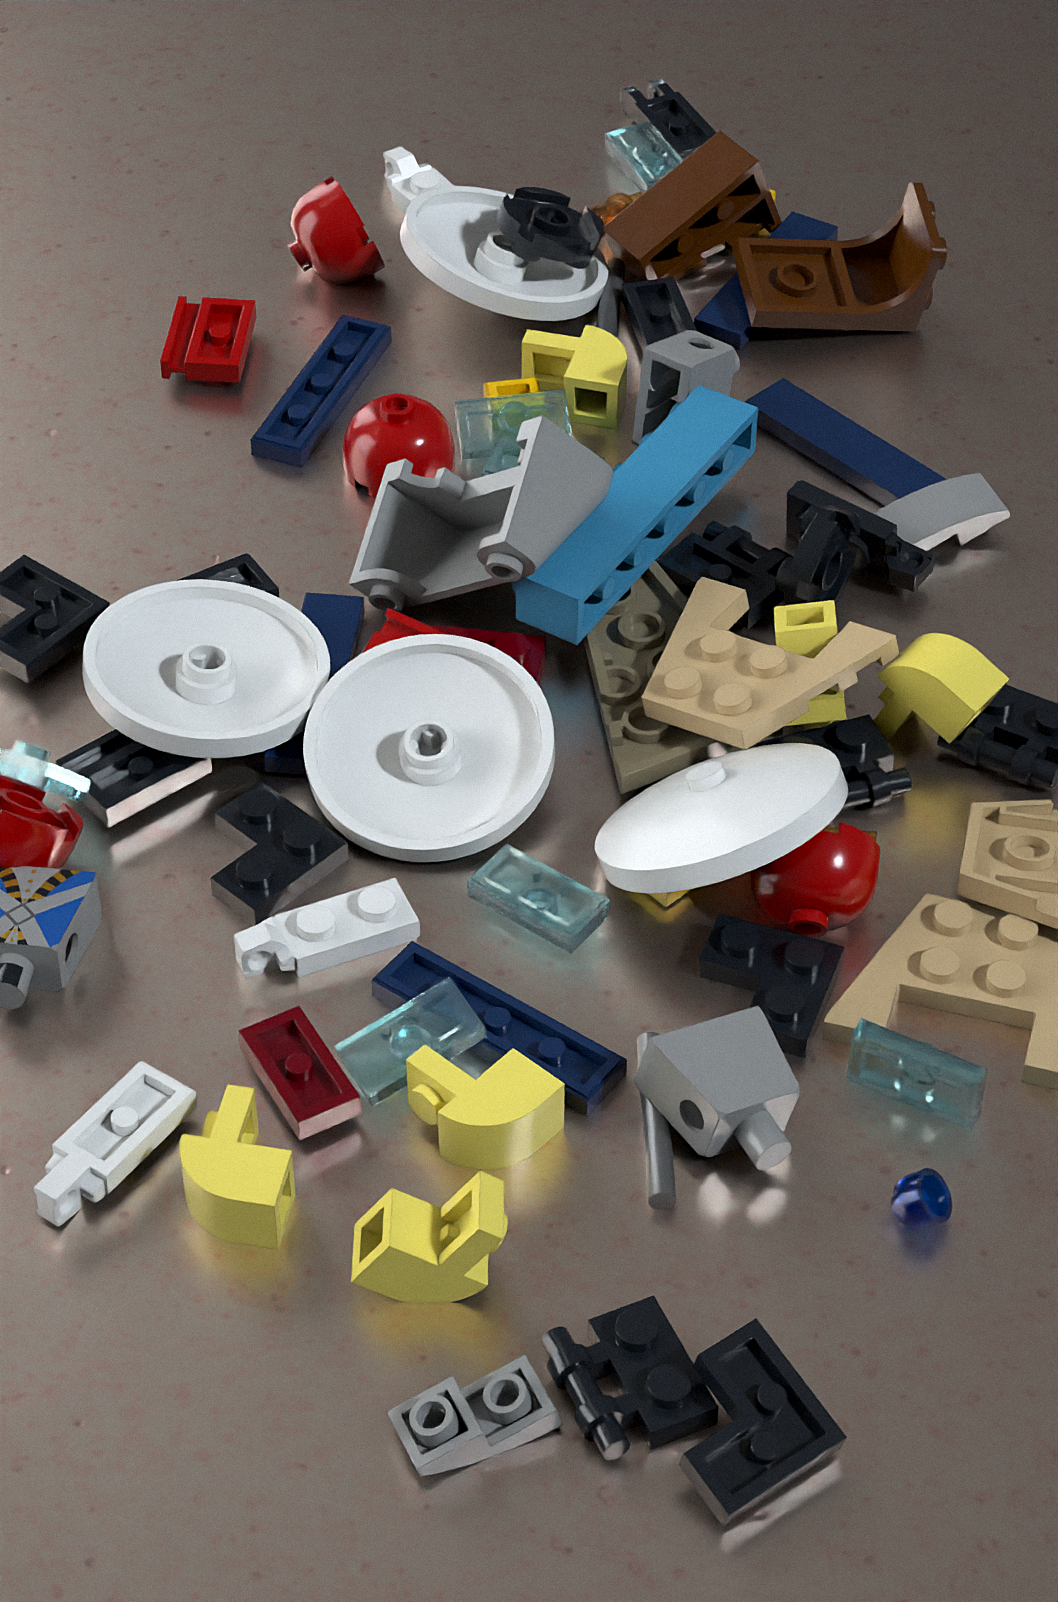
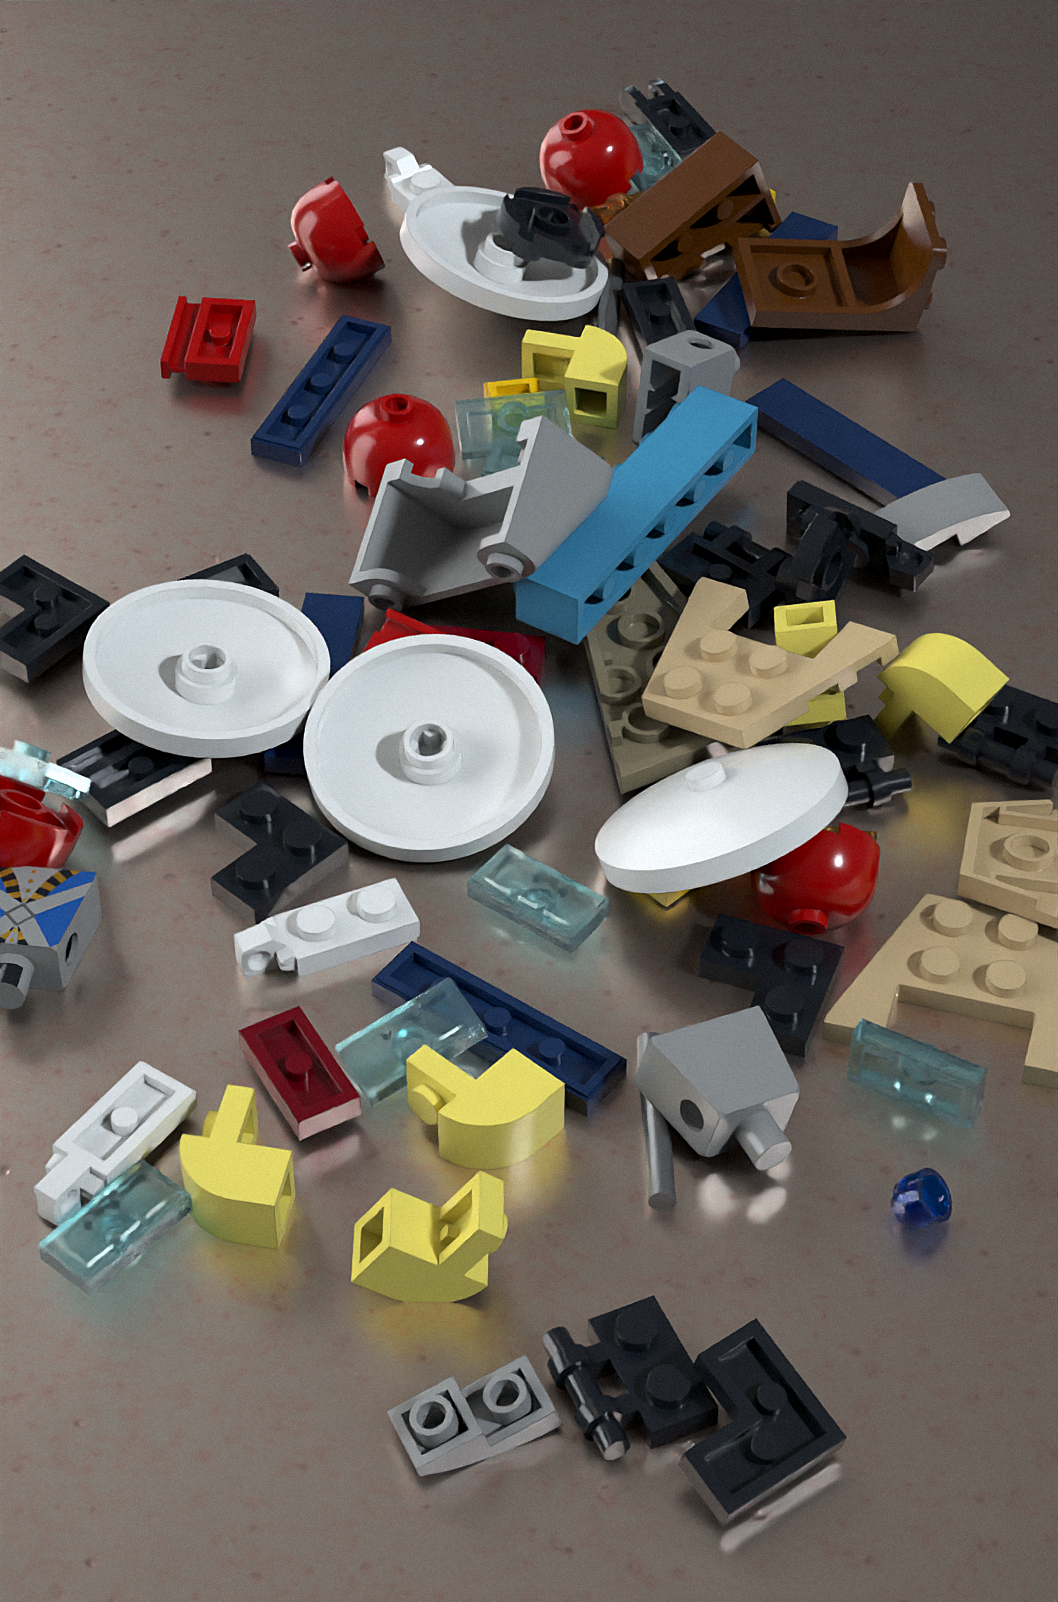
none -> clear light blue plate [38,1158,193,1297]
none -> red cylinder [539,109,644,211]

